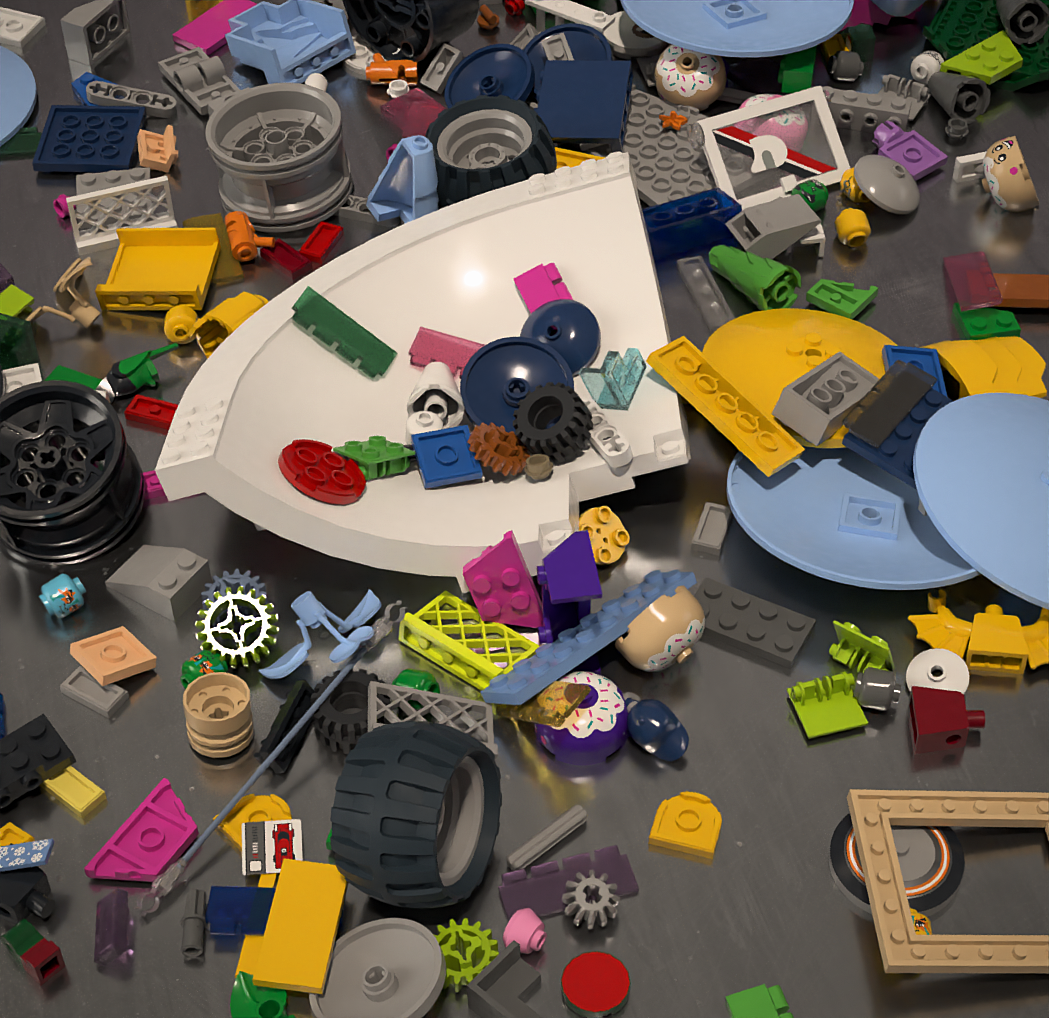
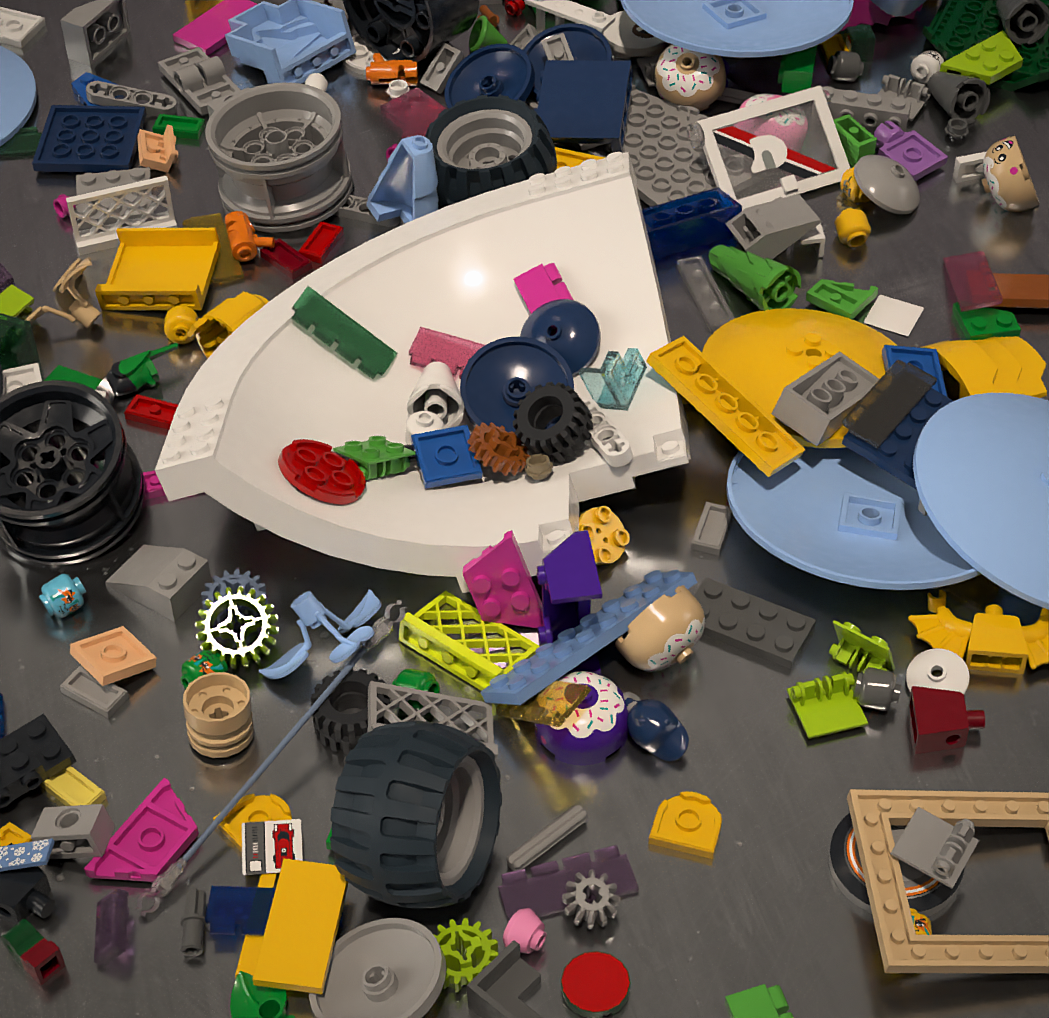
black plate [254,679,315,773] -> none
orange plant [659,111,688,130] -> none
green head [791,179,829,212] -> none
none -> light grey brick [30,804,115,859]
none -> green tile [152,114,206,140]
none -> bright green hat [469,15,508,53]
none -> bright green brick [827,114,877,167]
none -> white sticker [864,295,924,336]
none -> light grey hinge [890,807,979,888]

